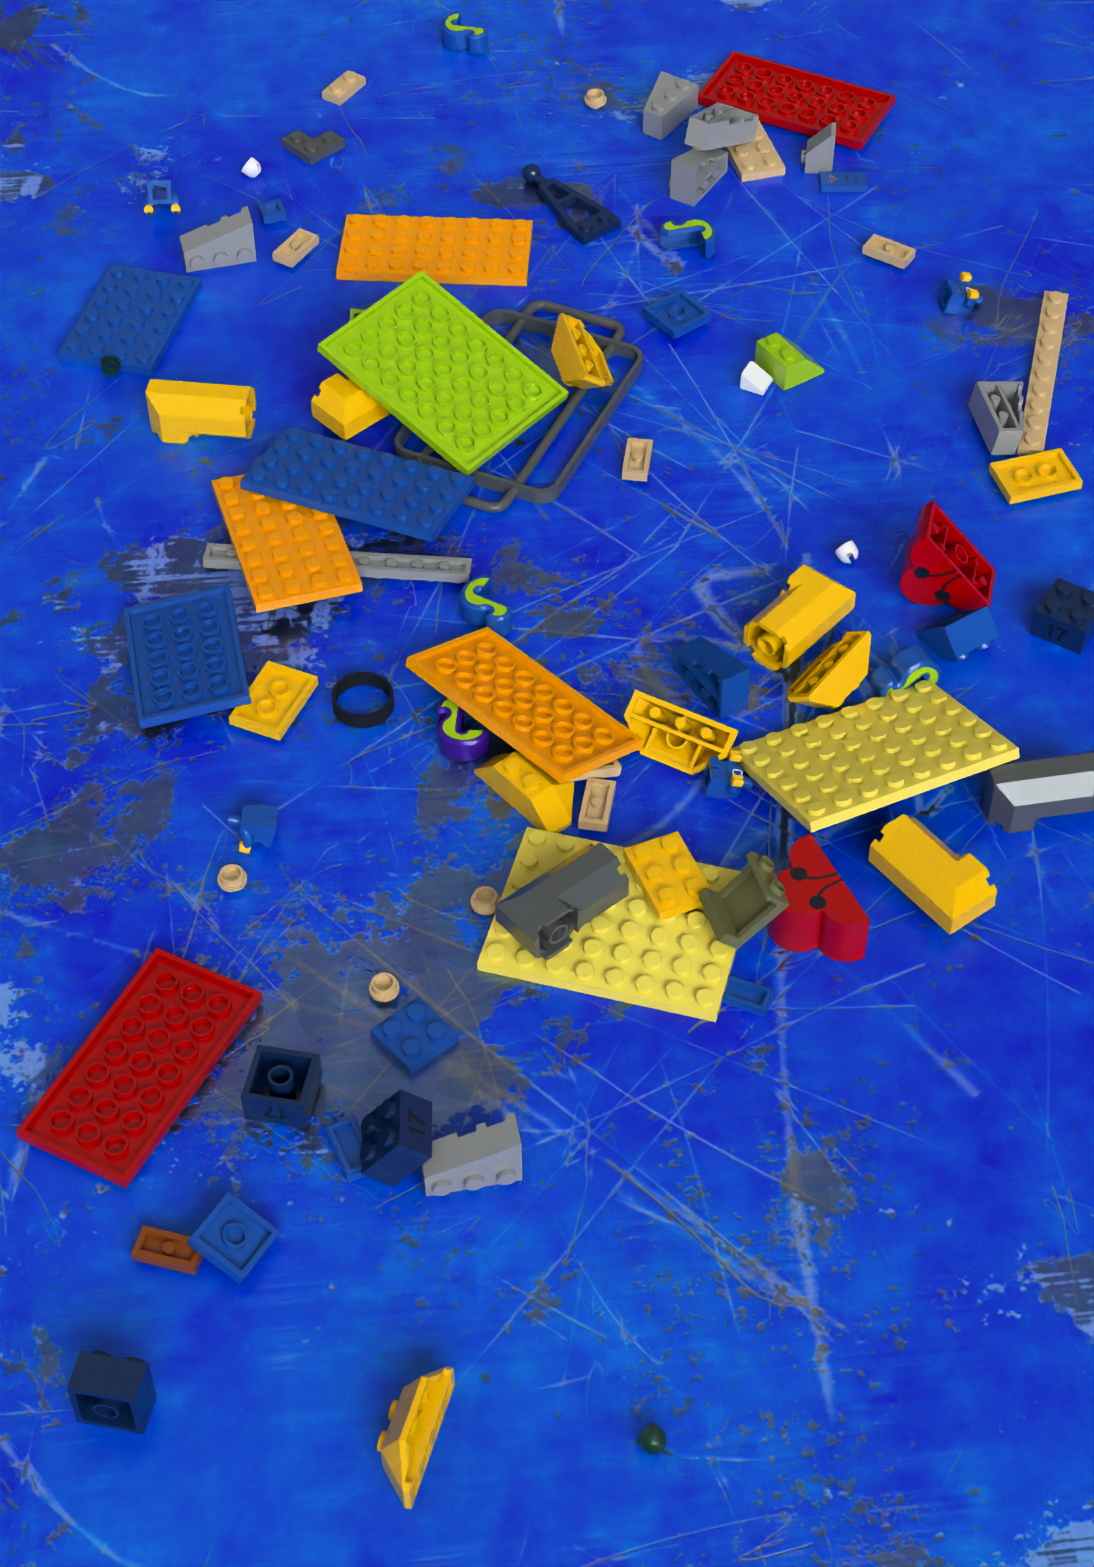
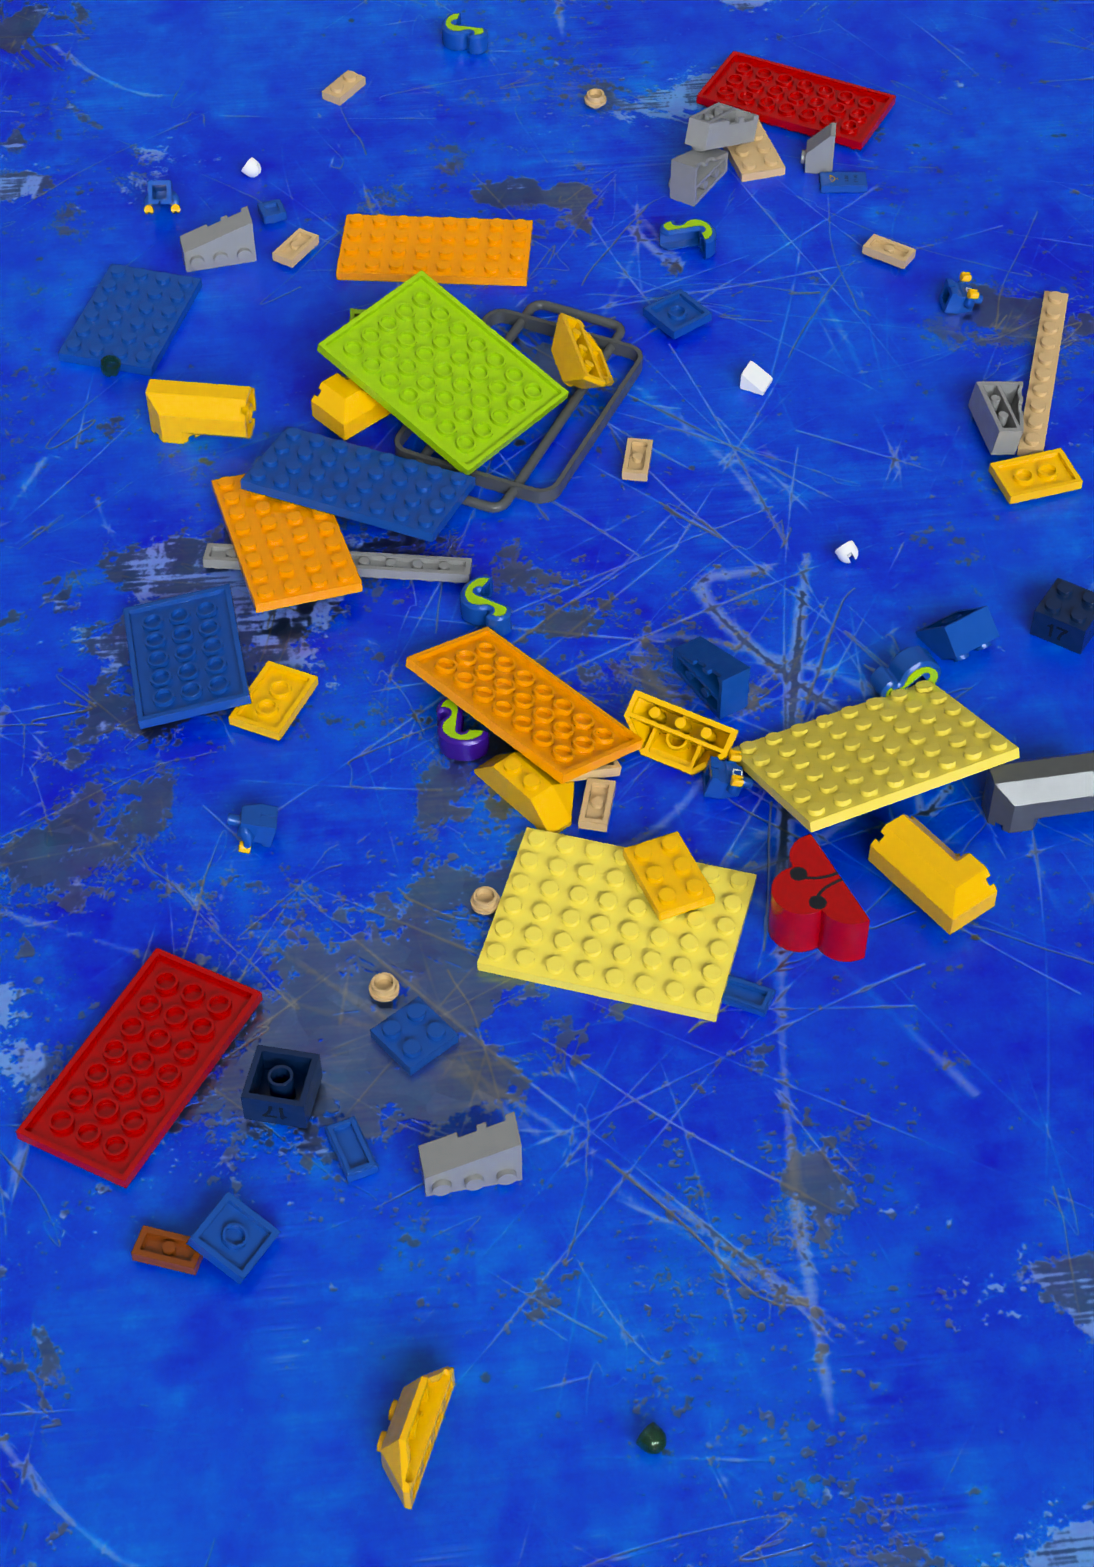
dark blue brick [67,1350,156,1434] -> none
tan plate [217,864,247,892] -> none
dark grey plate [281,130,345,166] -> none
black tyre [332,672,394,728] -> none
dark blue brick [360,1089,432,1186] -> none
dark grey brick [495,843,629,959] -> none
dark blue plate [522,164,621,245] -> none
light grey wedge [643,71,699,140] -> none
olive panel [698,851,790,949] -> none
yellow brick [743,564,856,671] -> none
lime slope [755,332,824,391] -> none
yellow wedge [787,631,871,709] -> none
red brick [900,500,996,610] -> none

